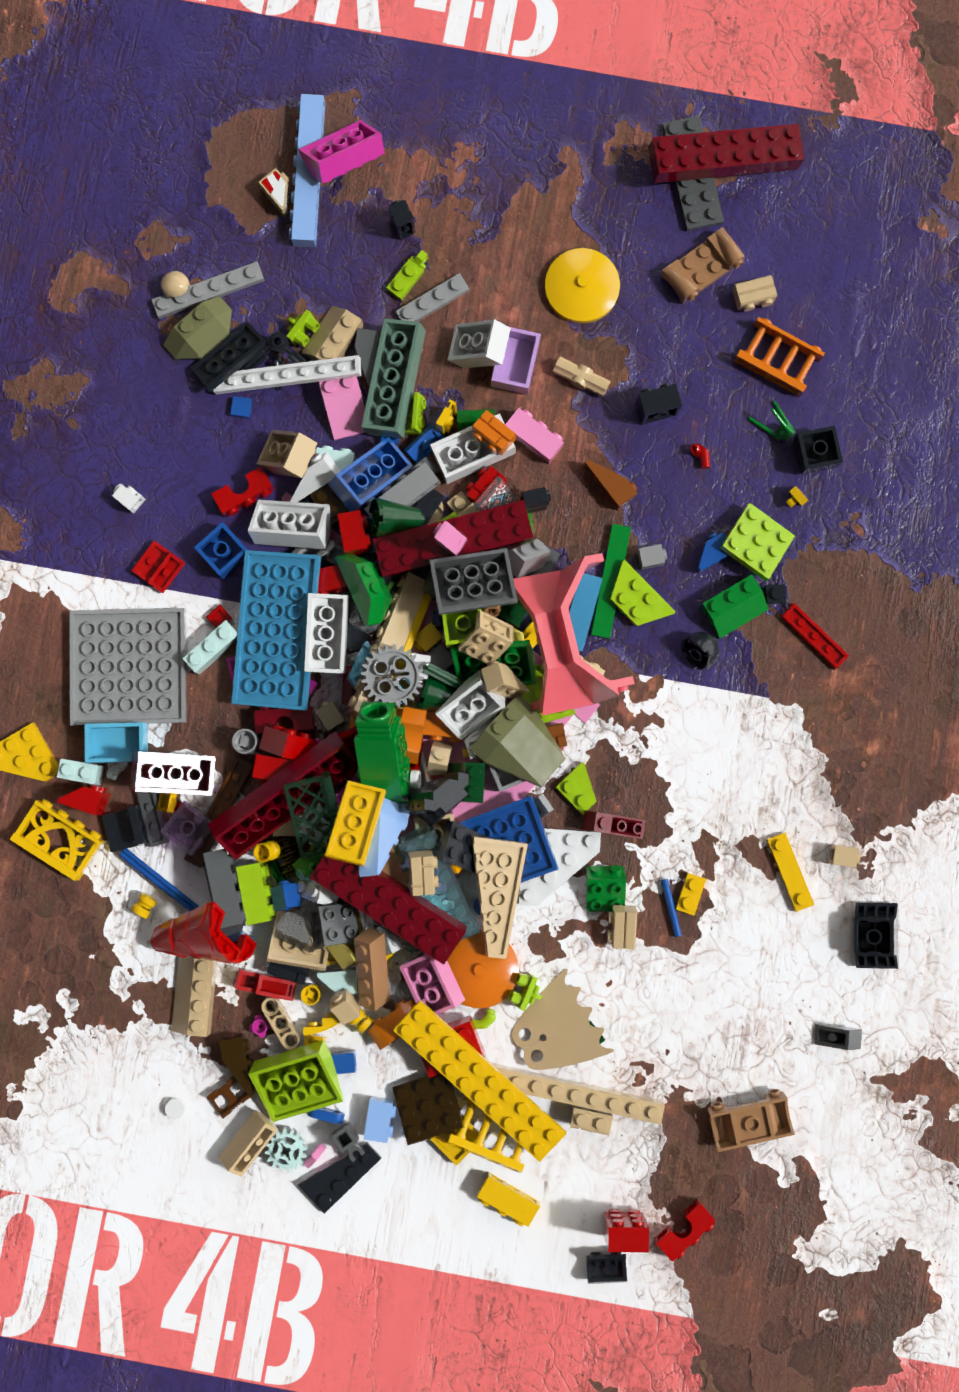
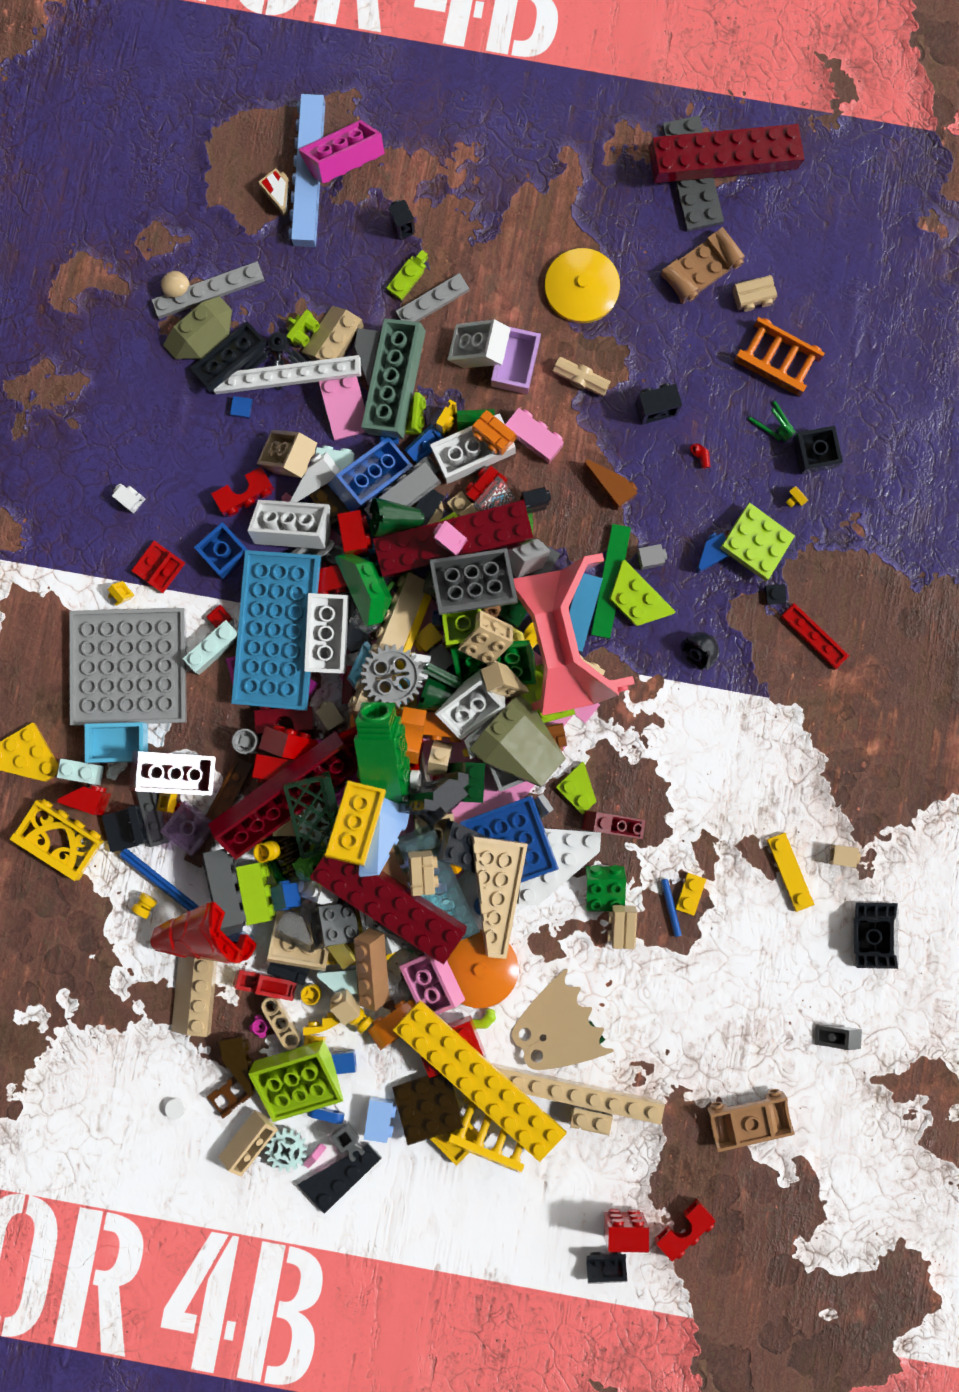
yellow brick [477,1172,540,1227] -> none
lime hips [508,973,543,1011] -> none
green slope [700,575,769,639] -> none
none -> yellow tile [107,581,135,606]

